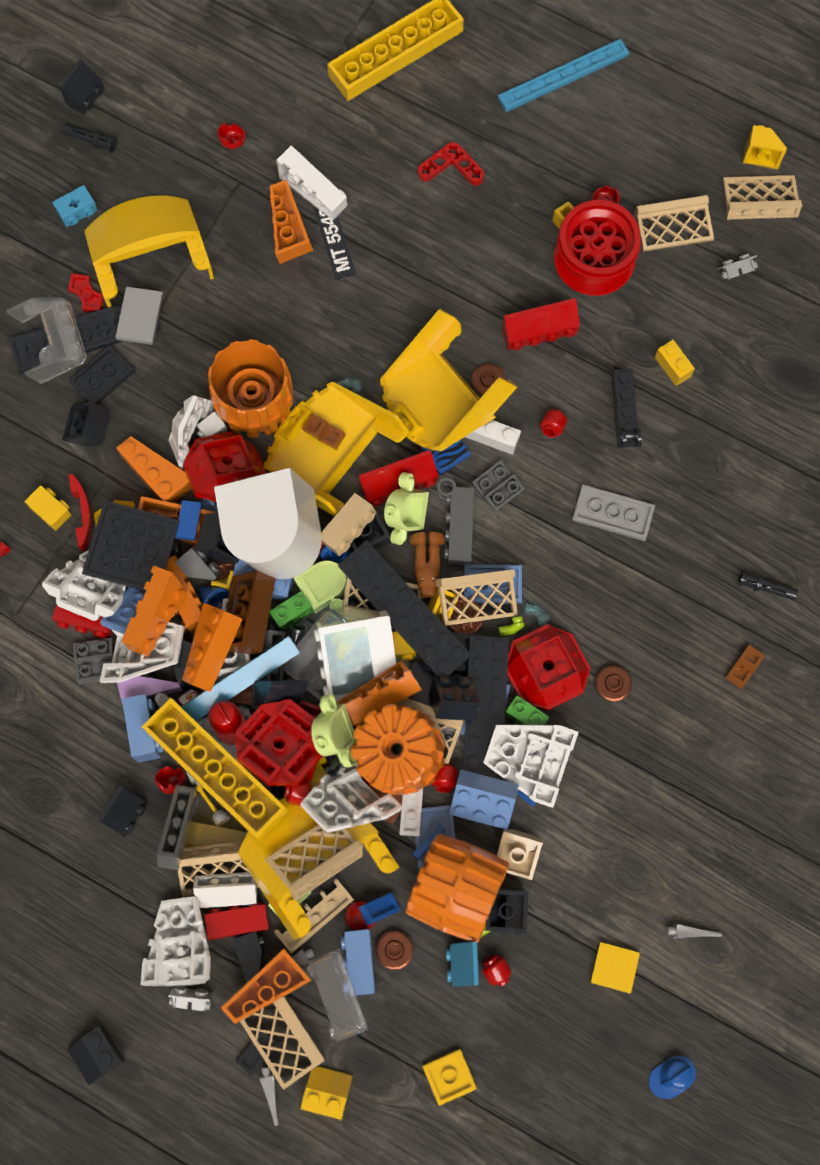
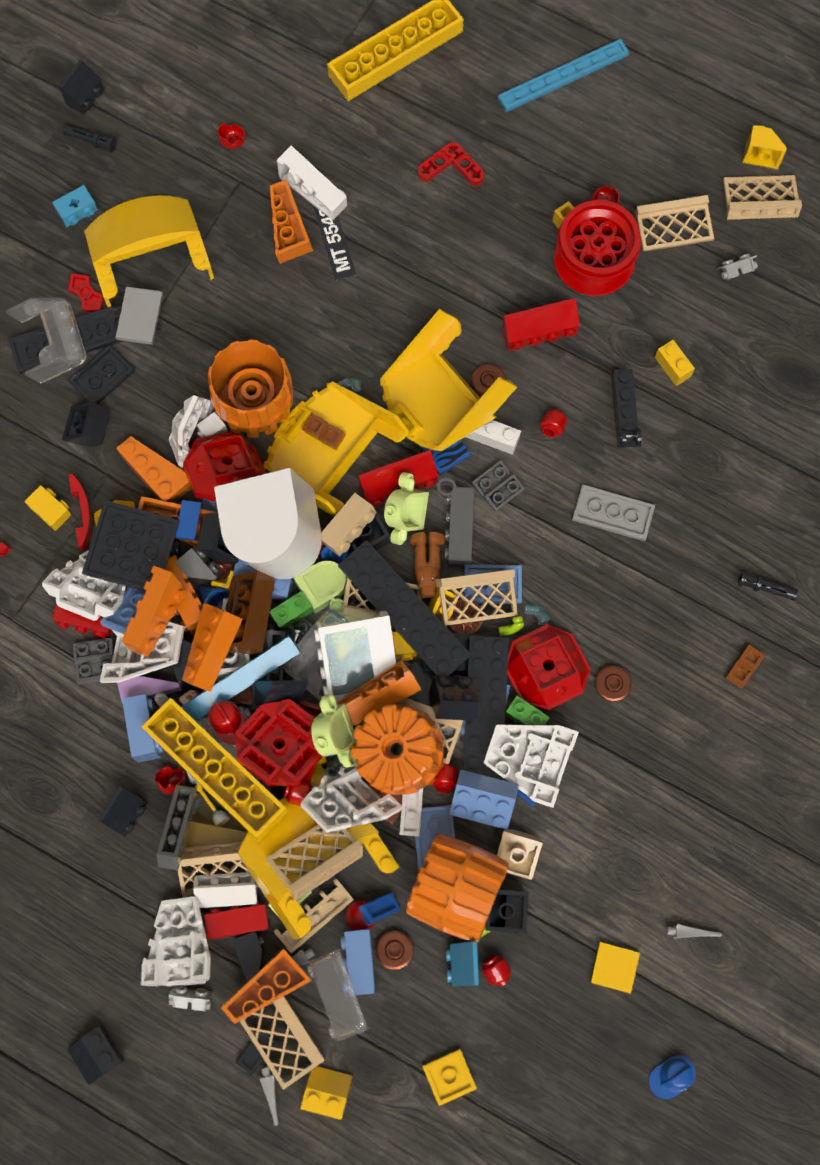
blue tile [413,824,445,860] -> none

